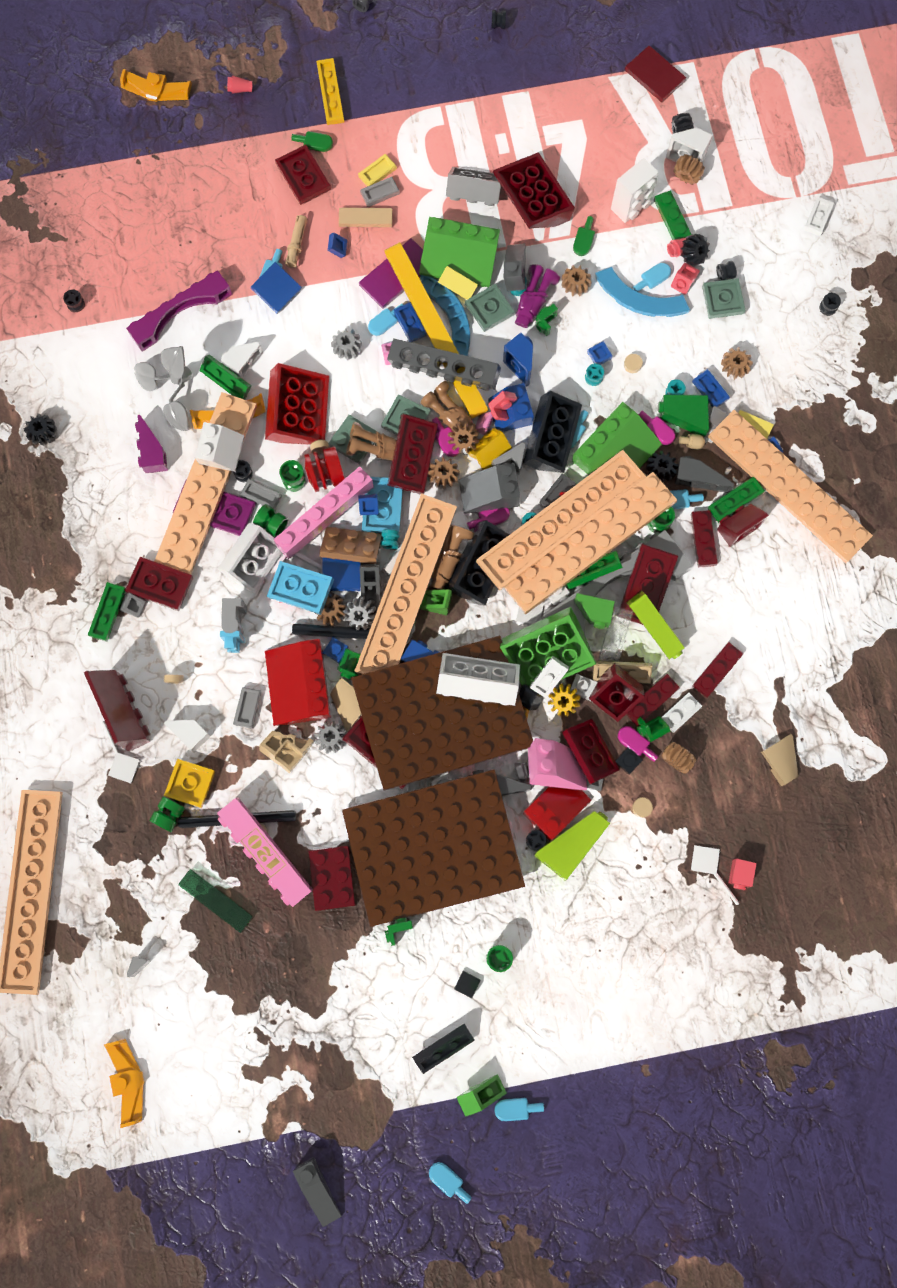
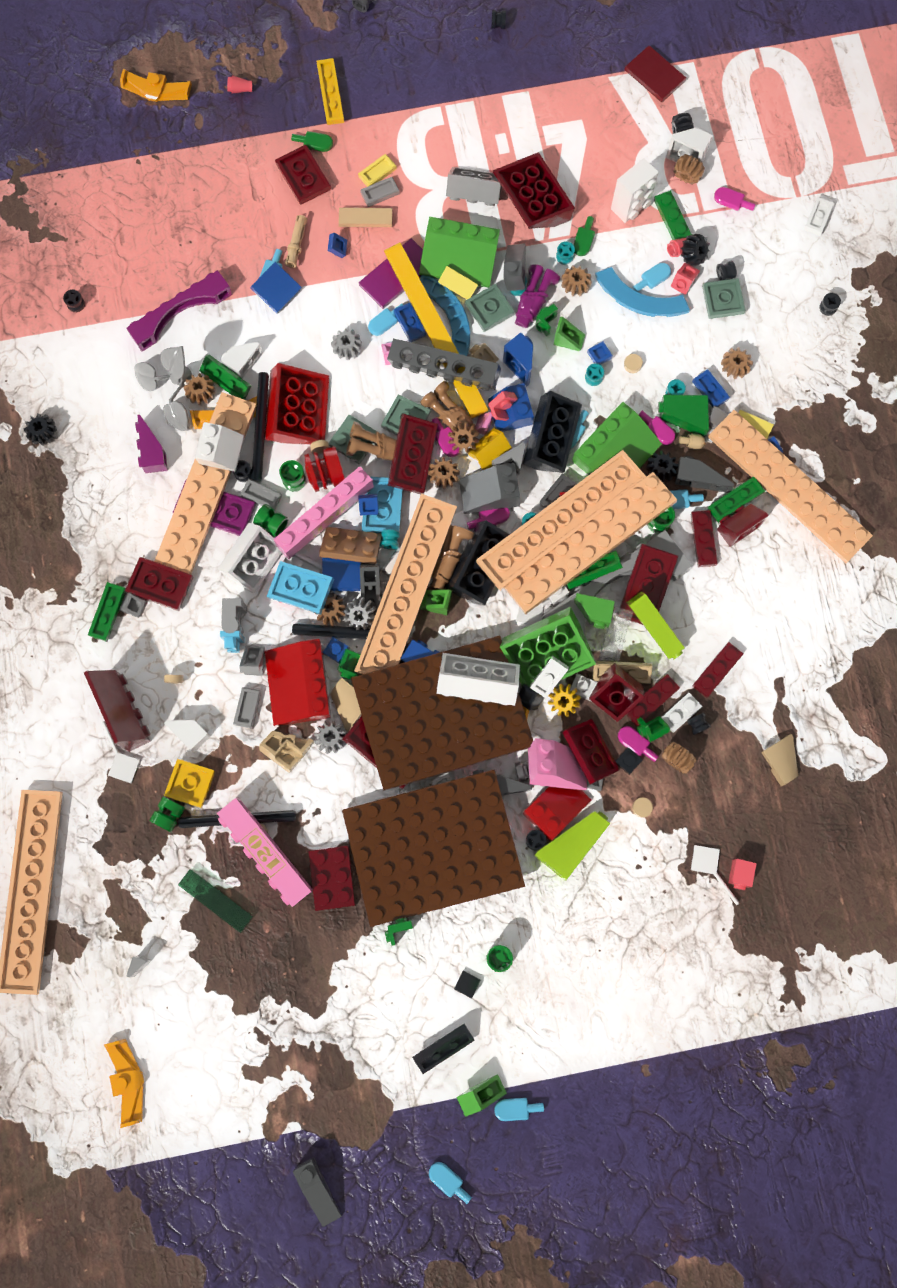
none -> medium nougat gear [183,373,216,405]
none -> light grey slope [239,645,265,676]
none -> black axle [251,372,269,481]
none -> tan bracket [468,343,499,363]
none -> bright green slope [553,317,585,351]
none -> teal wheel [556,241,575,265]
none -> black wheel [687,713,711,735]
none -> dark pink piece [714,187,756,211]

